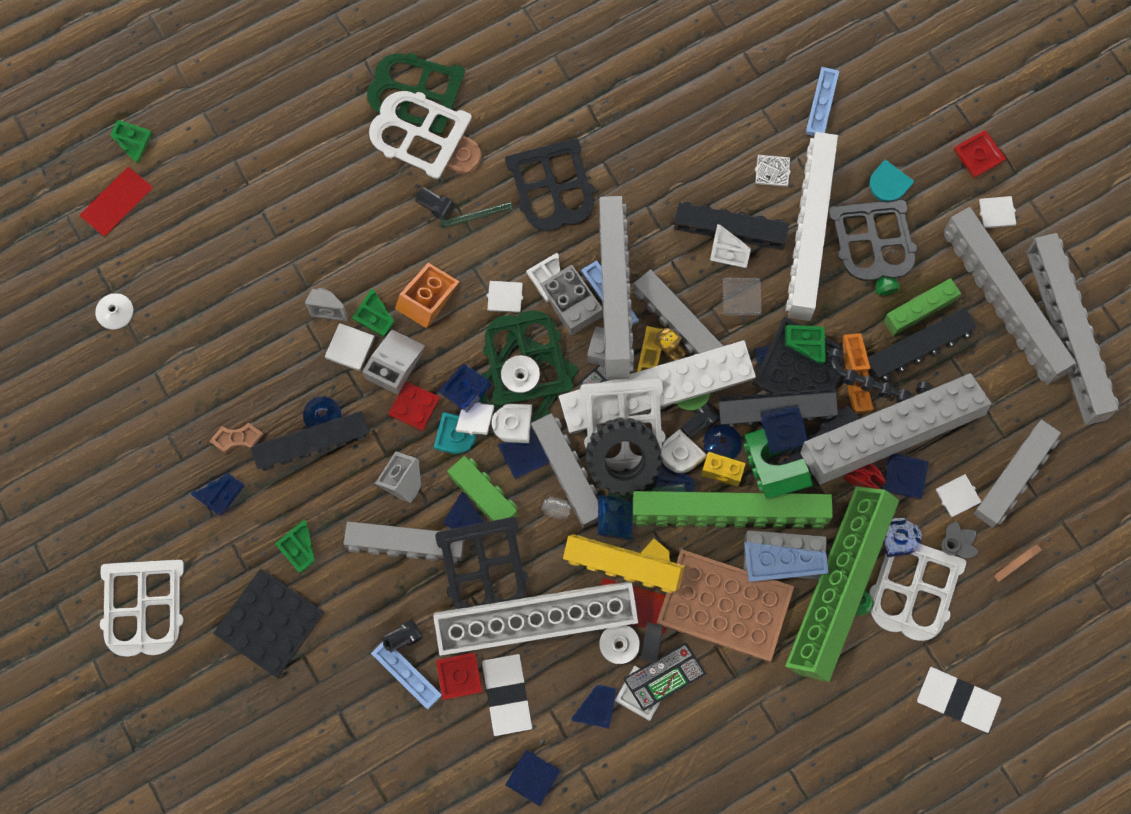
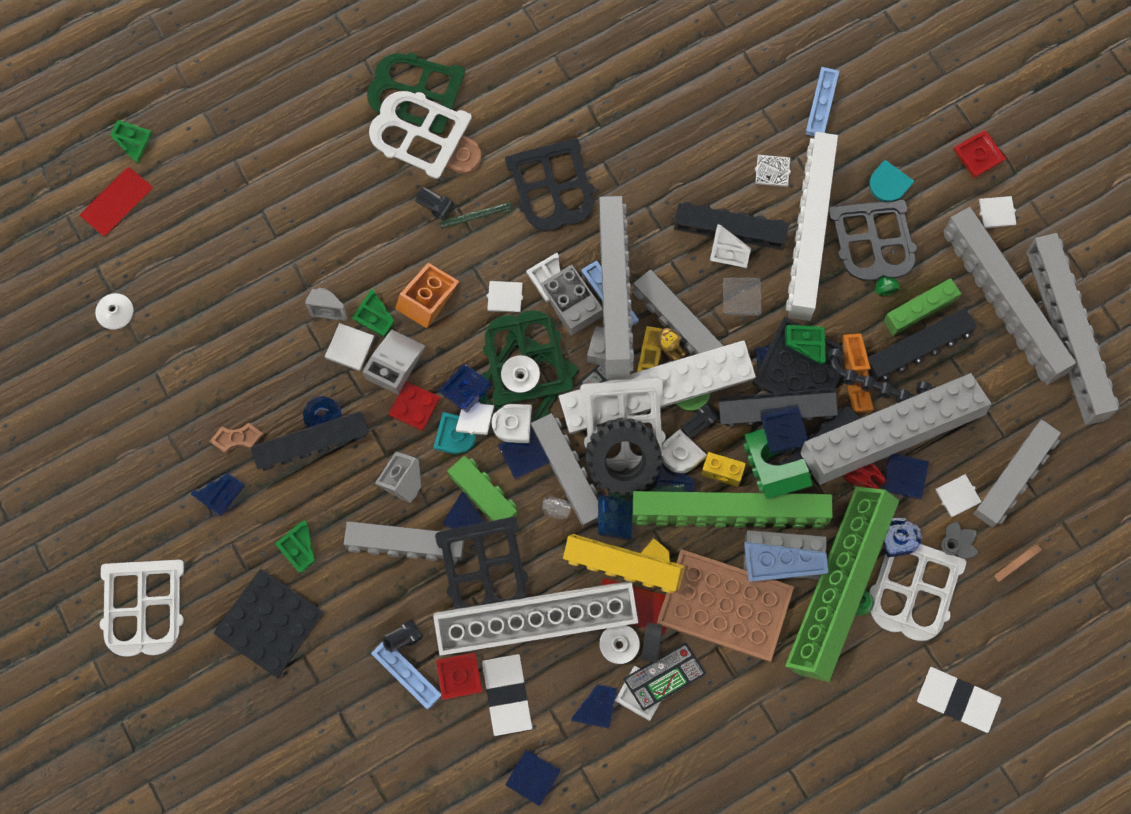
clear blue dish [703,424,742,459] -> none

